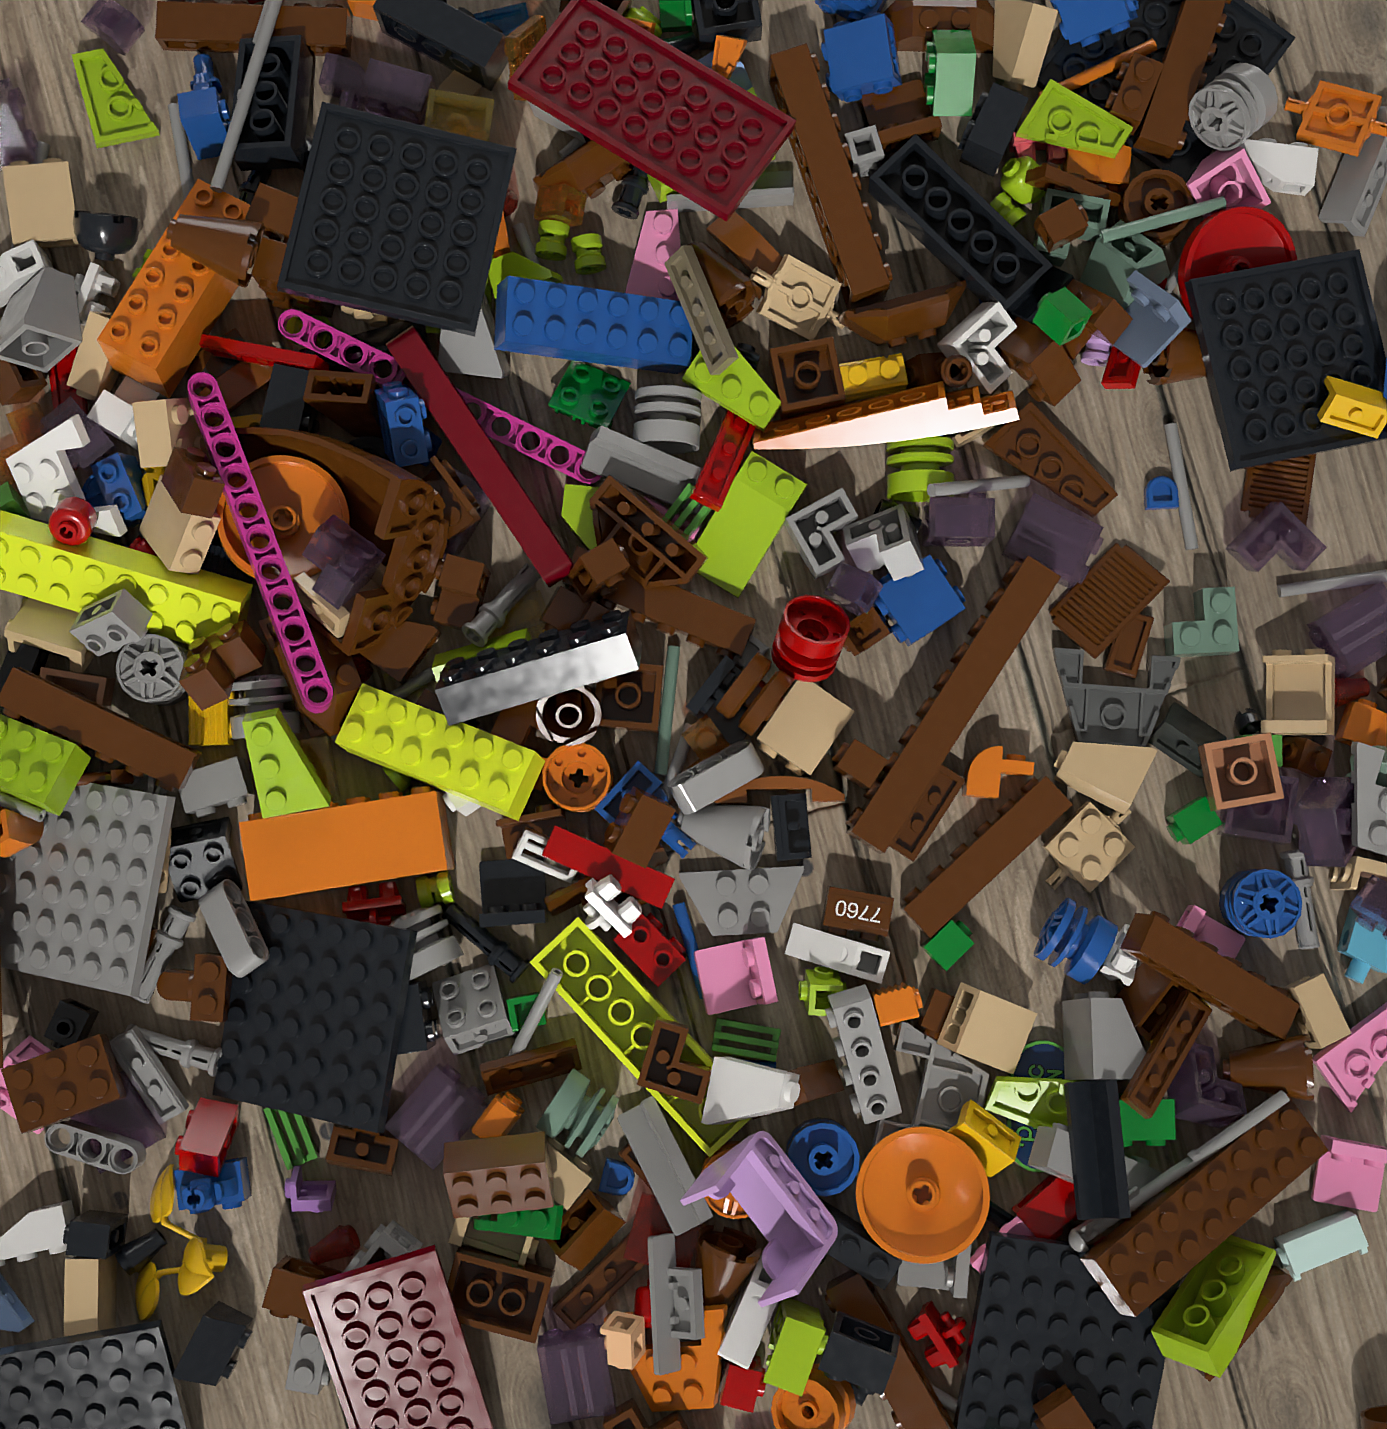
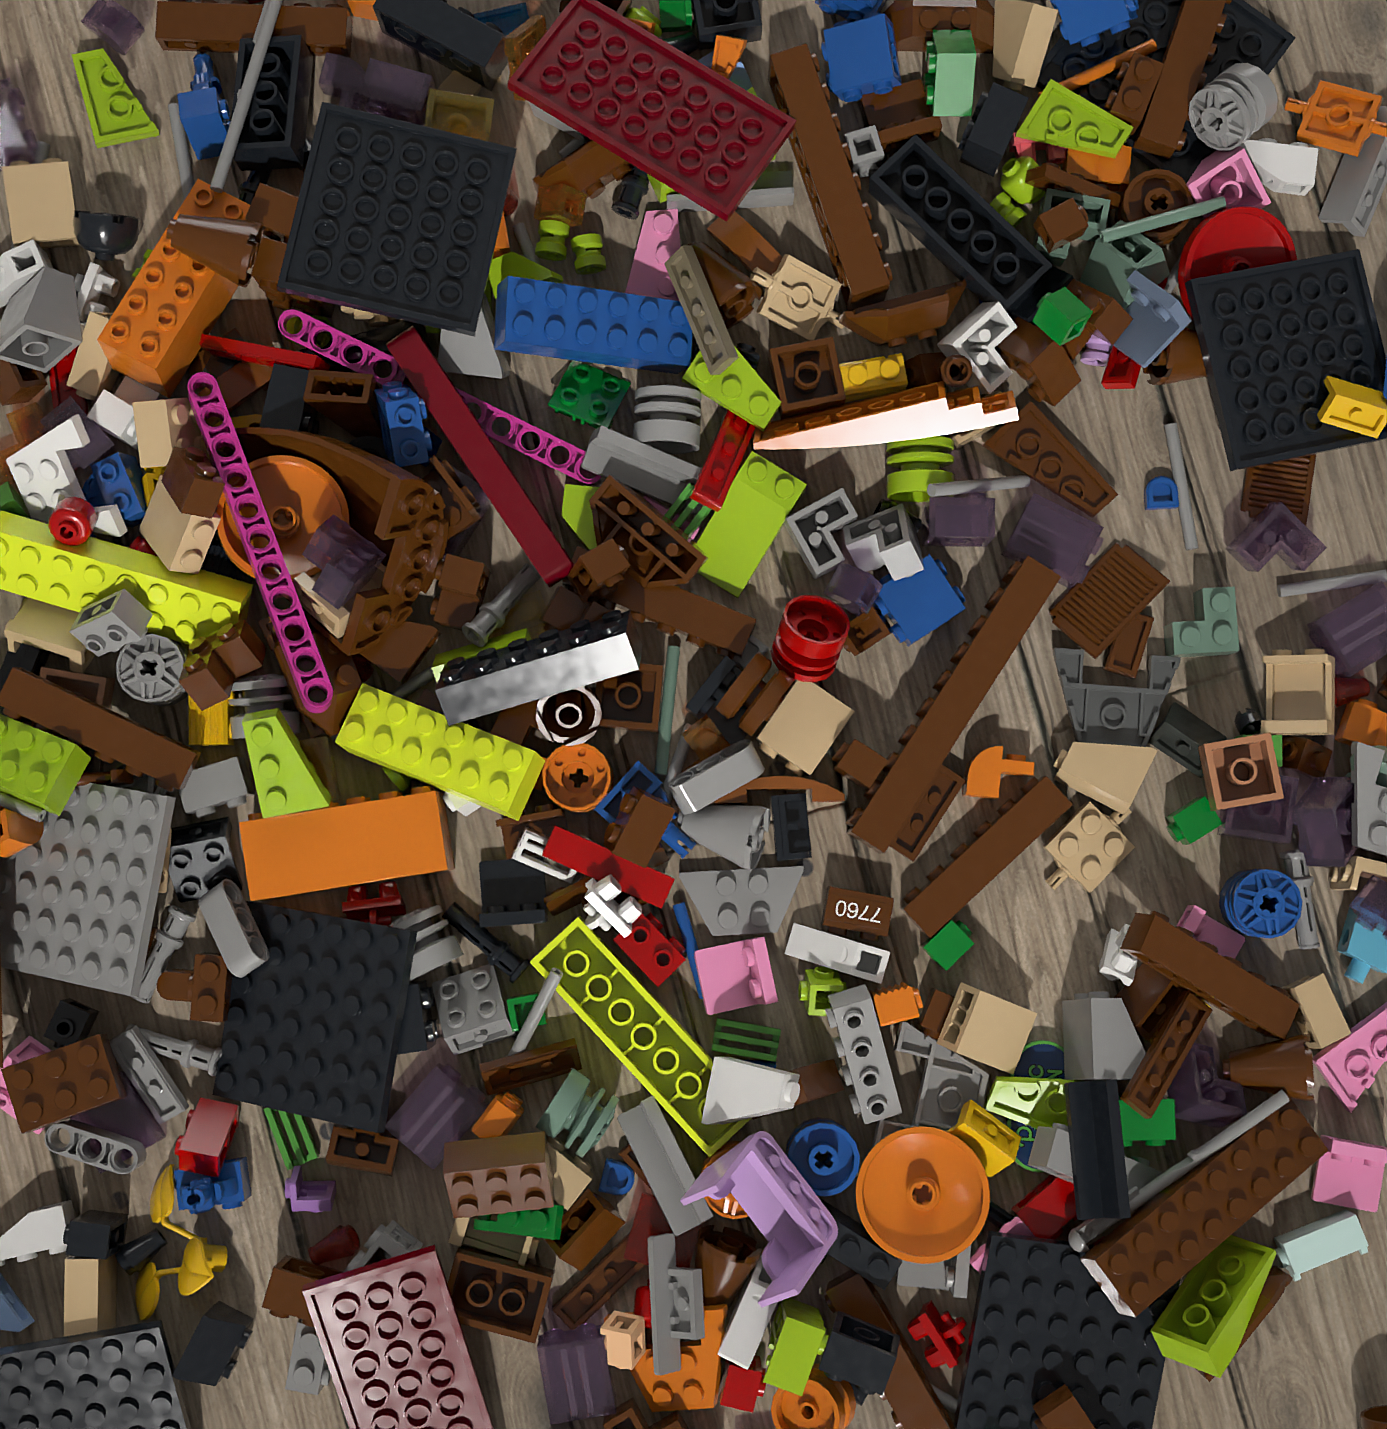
lime wheel [416,871,455,908] -> none
reddish brown brick [637,1017,711,1105] -> none
blue wheel [1034,898,1118,985] -> none

